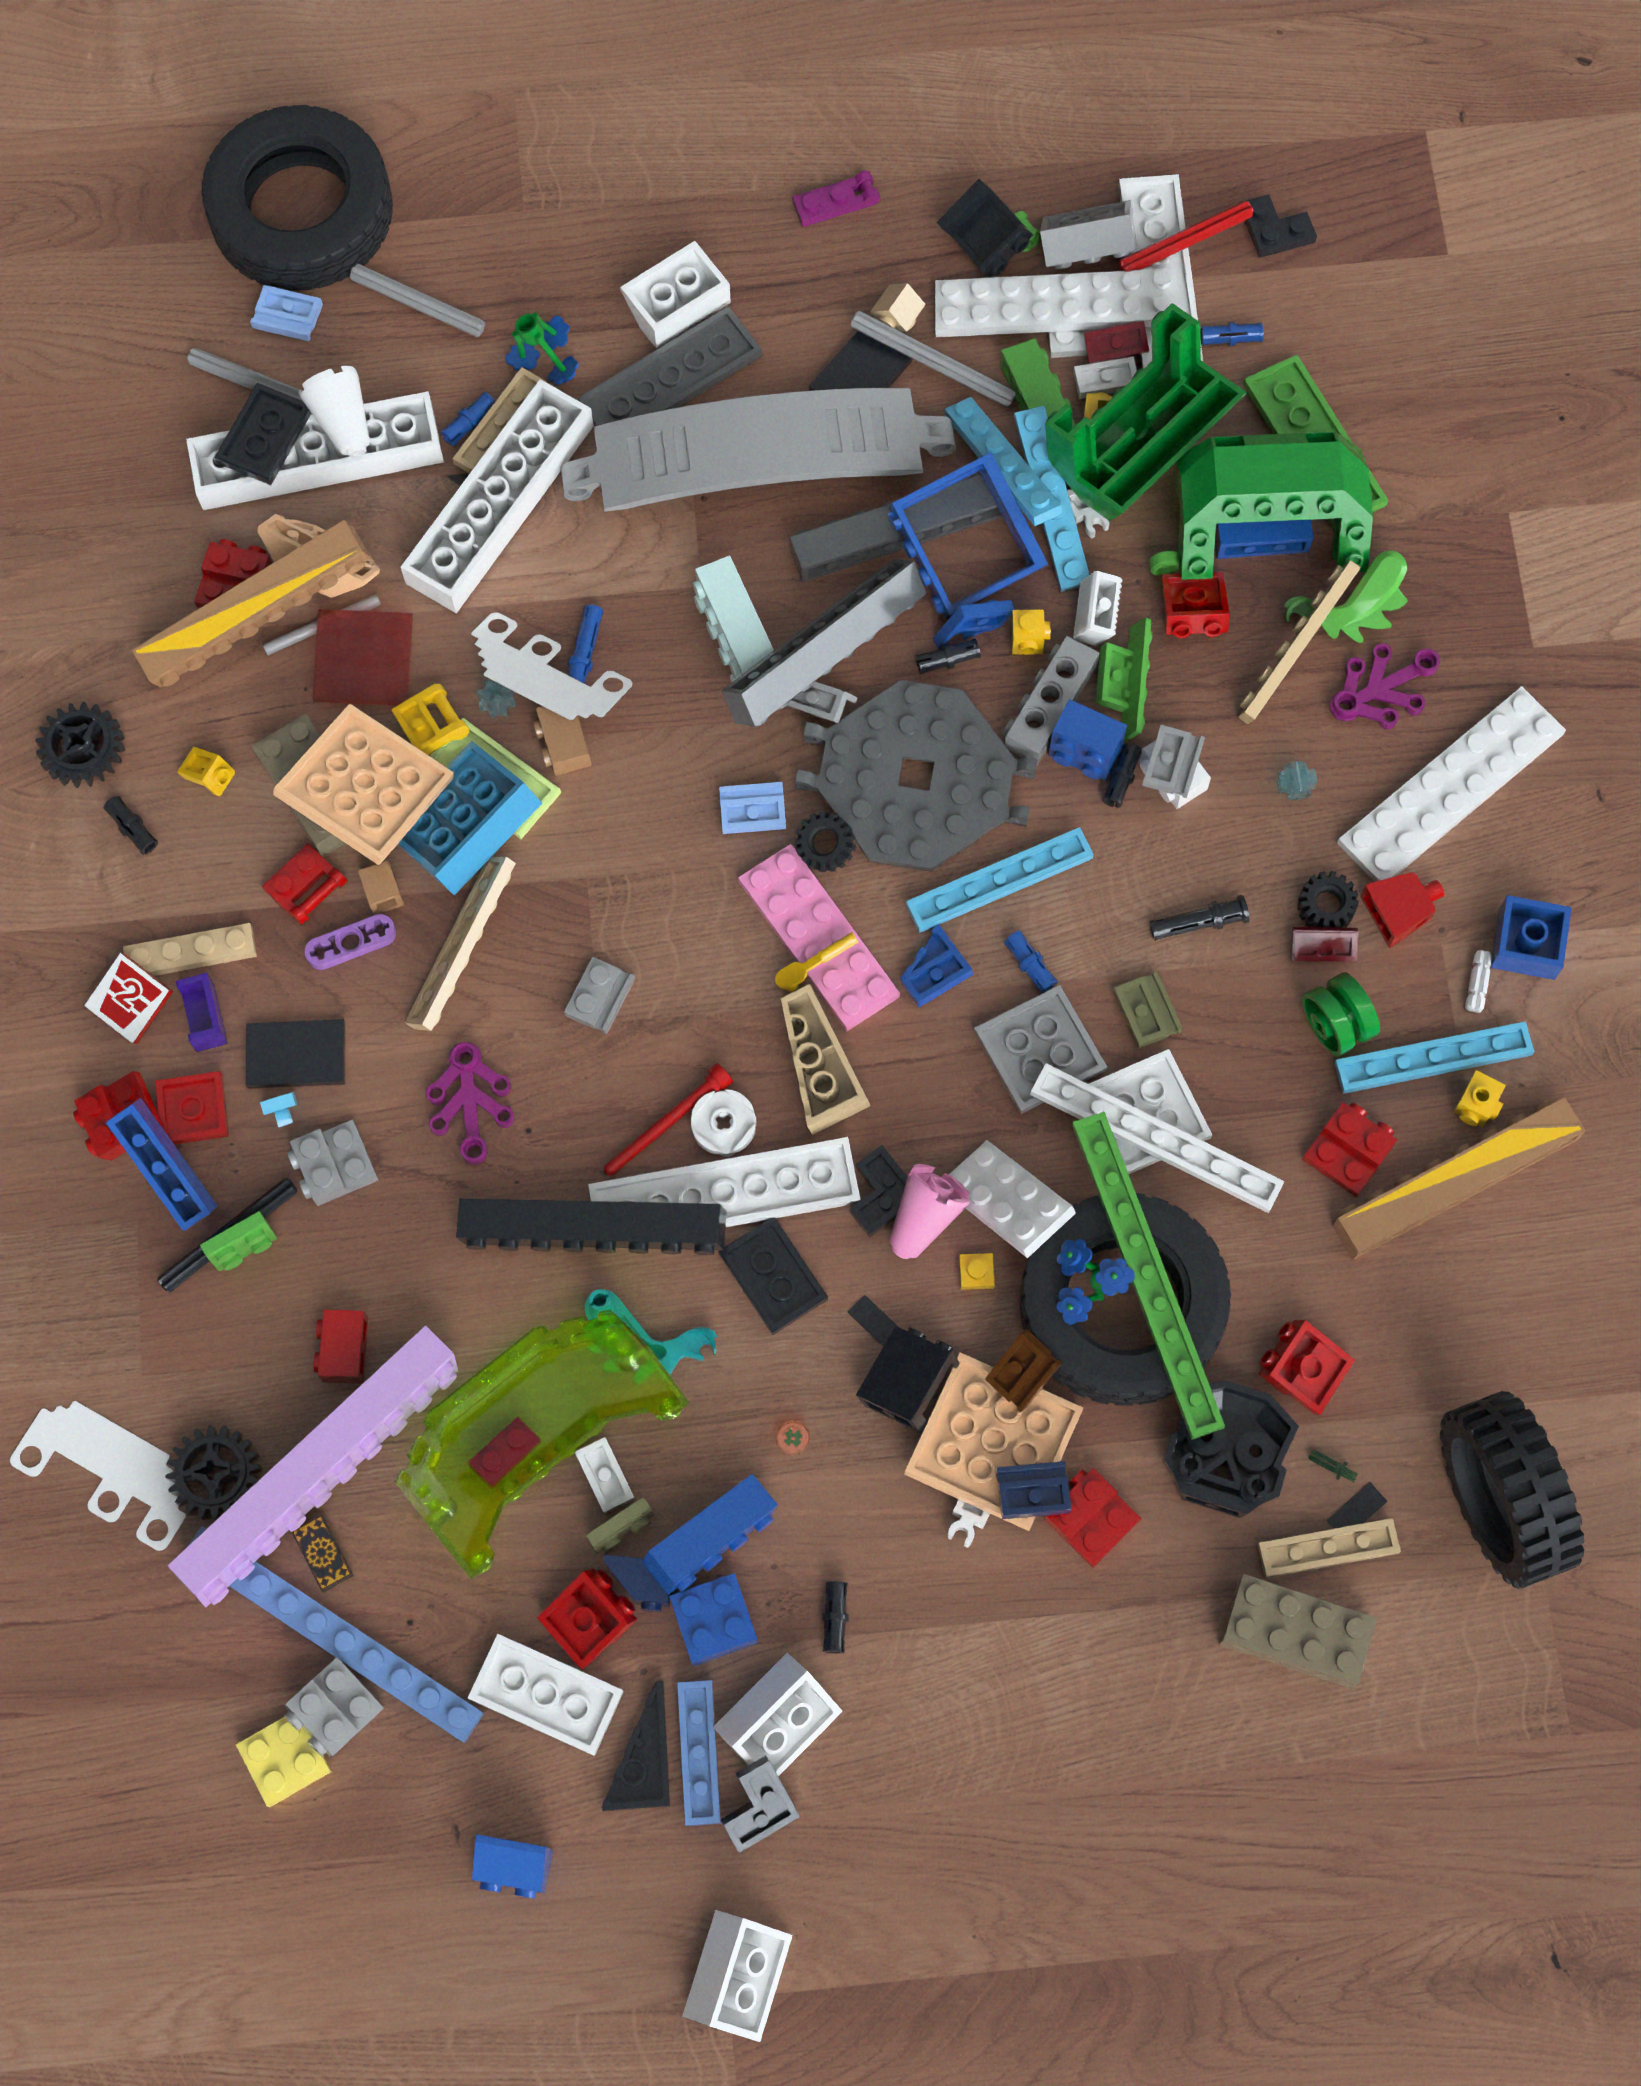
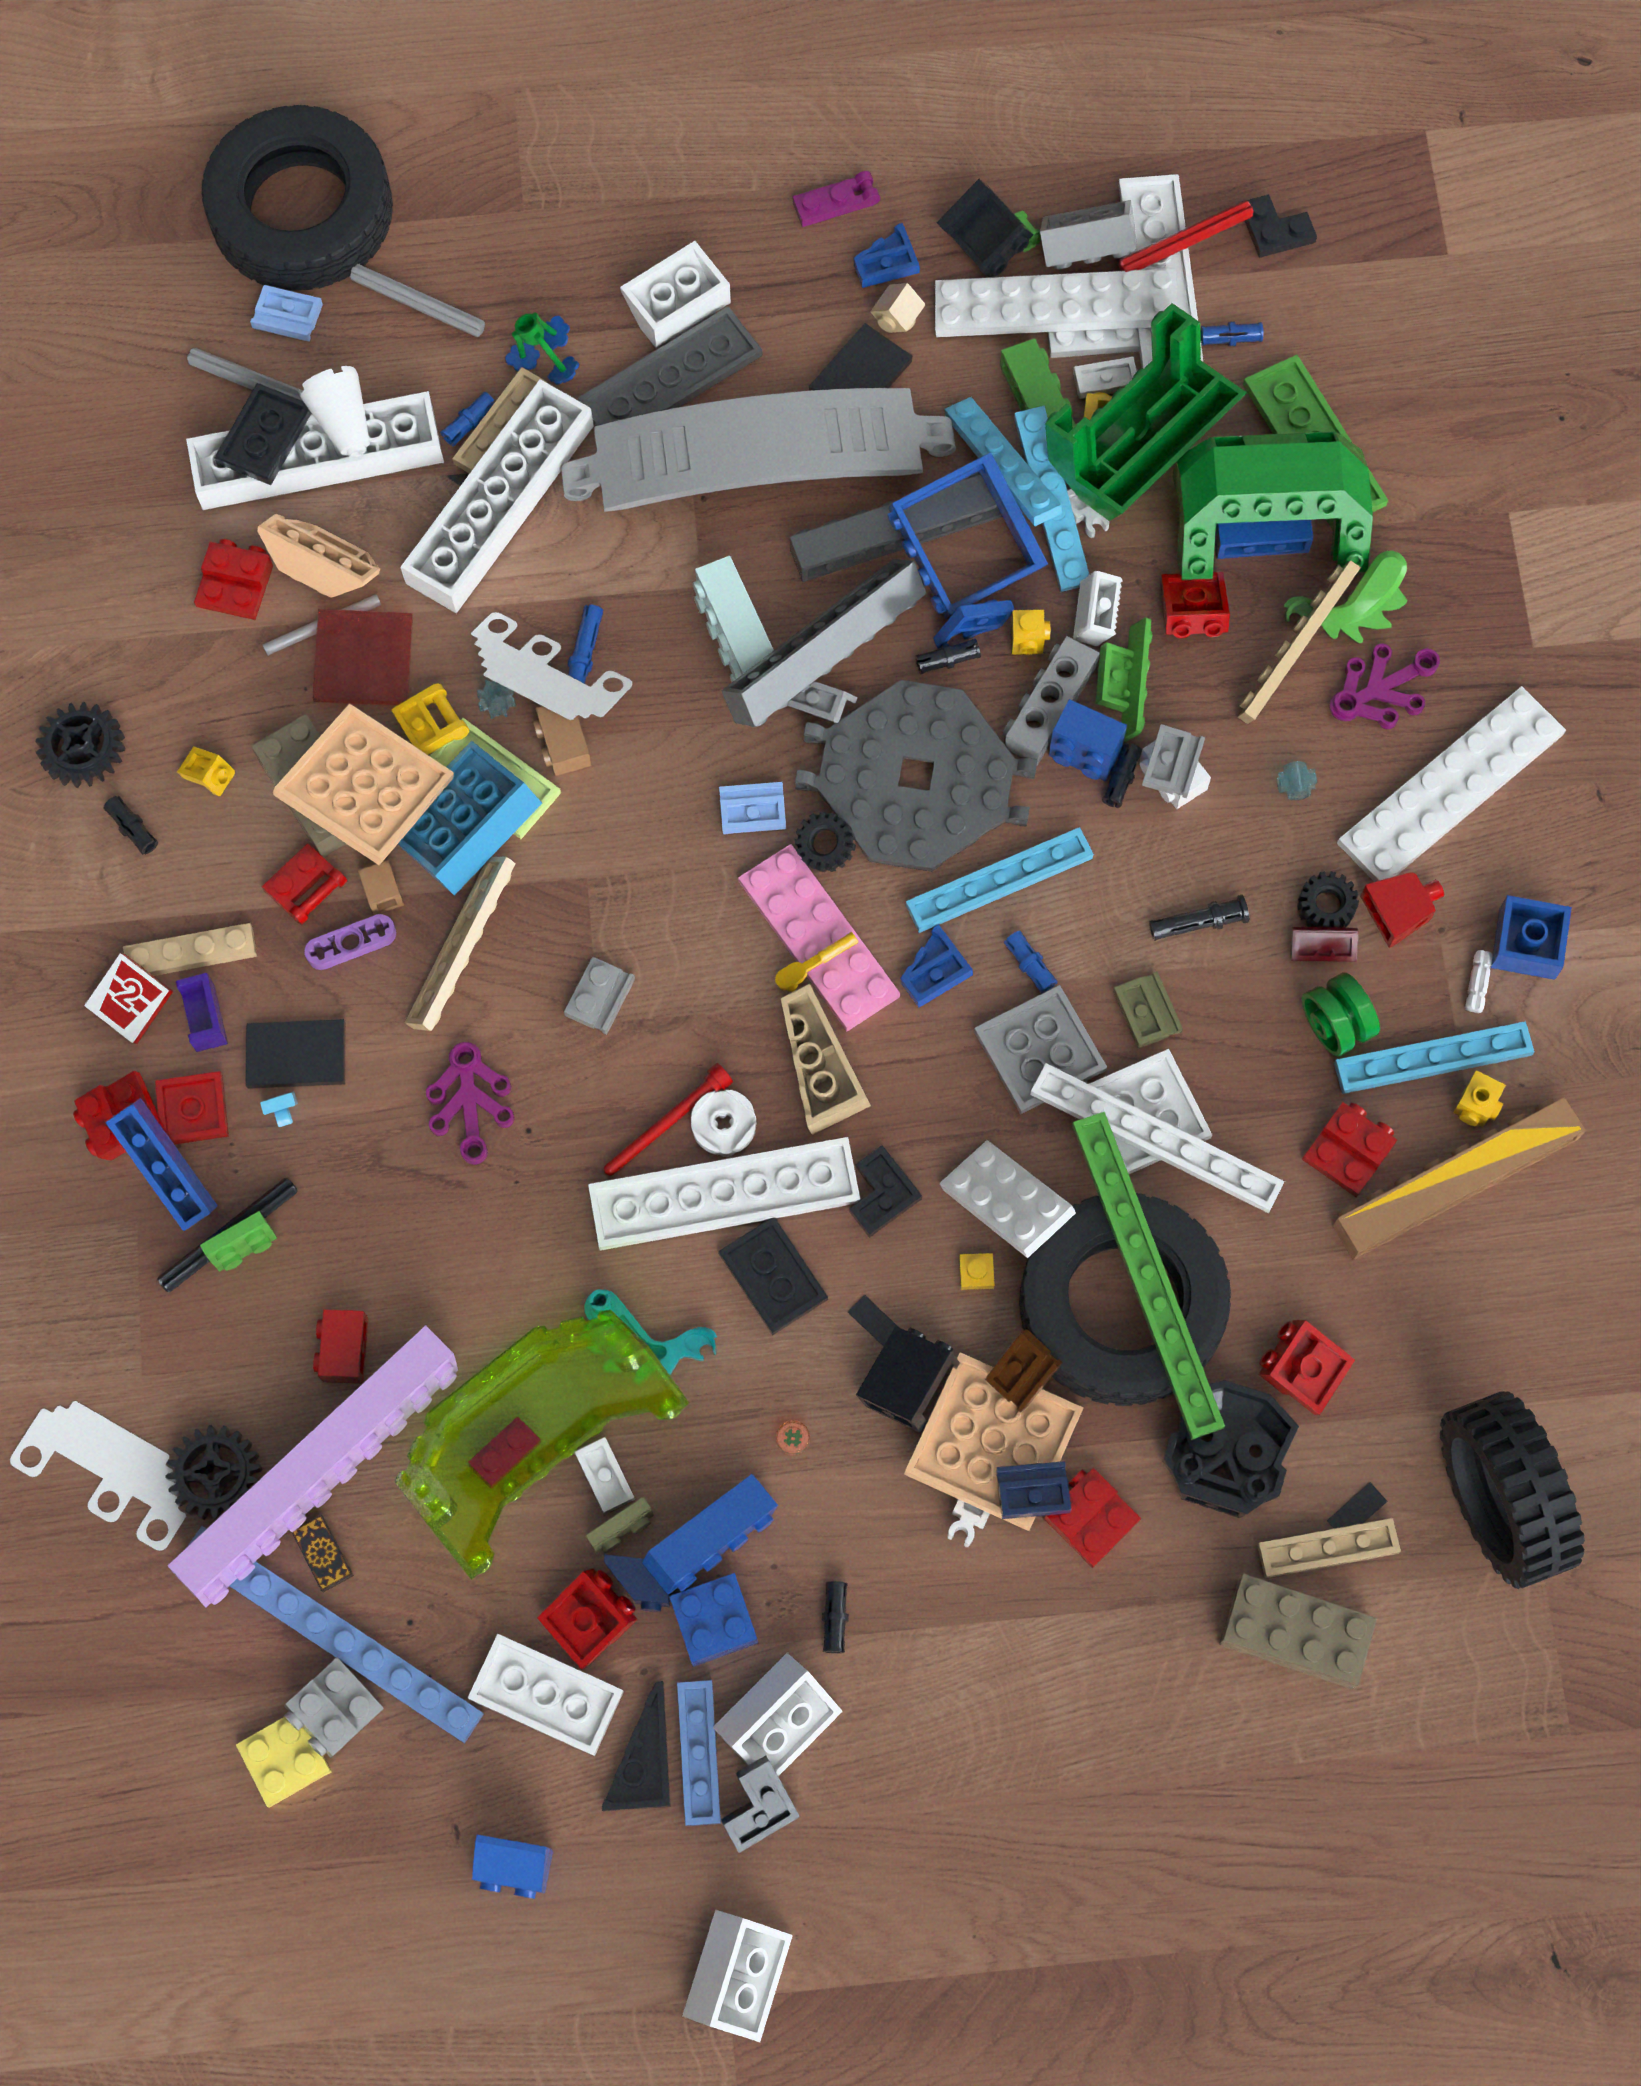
medium nougat brick [132,520,371,688] -> none
light grey plate [287,1119,379,1206] -> none
black brick [456,1198,727,1255] -> none
light grey axle [851,311,1016,407] -> none
bright pink cone [889,1164,970,1259] -> none
blue plant [1056,1239,1135,1325] -> none
dark red plate [1083,321,1149,364] -> none
bright green tile [1148,551,1180,576] -> none
clear green piece [1309,1449,1358,1483] -> none
none -> blue wing [853,223,920,288]

